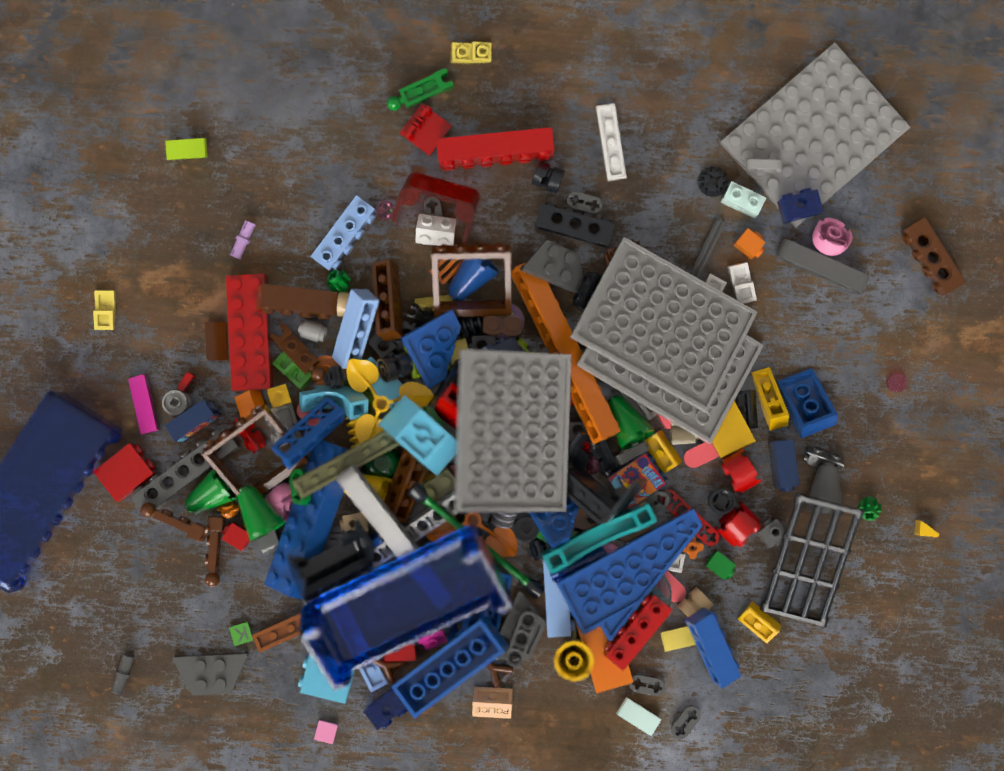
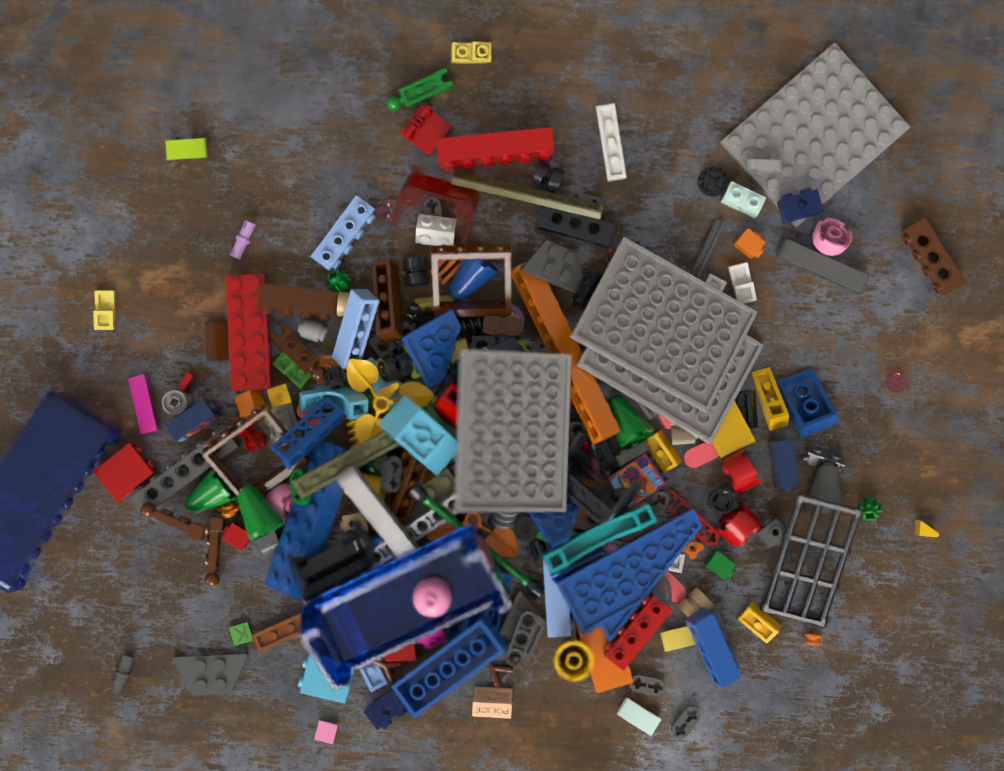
none -> yellow slope [376,383,400,400]
none -> dark grey beam [381,456,402,493]
none -> black wheel [403,256,430,286]
none -> bright pink cylinder [413,576,452,617]
none -> olive tile [451,171,604,219]
none -> orange bush [804,633,822,645]

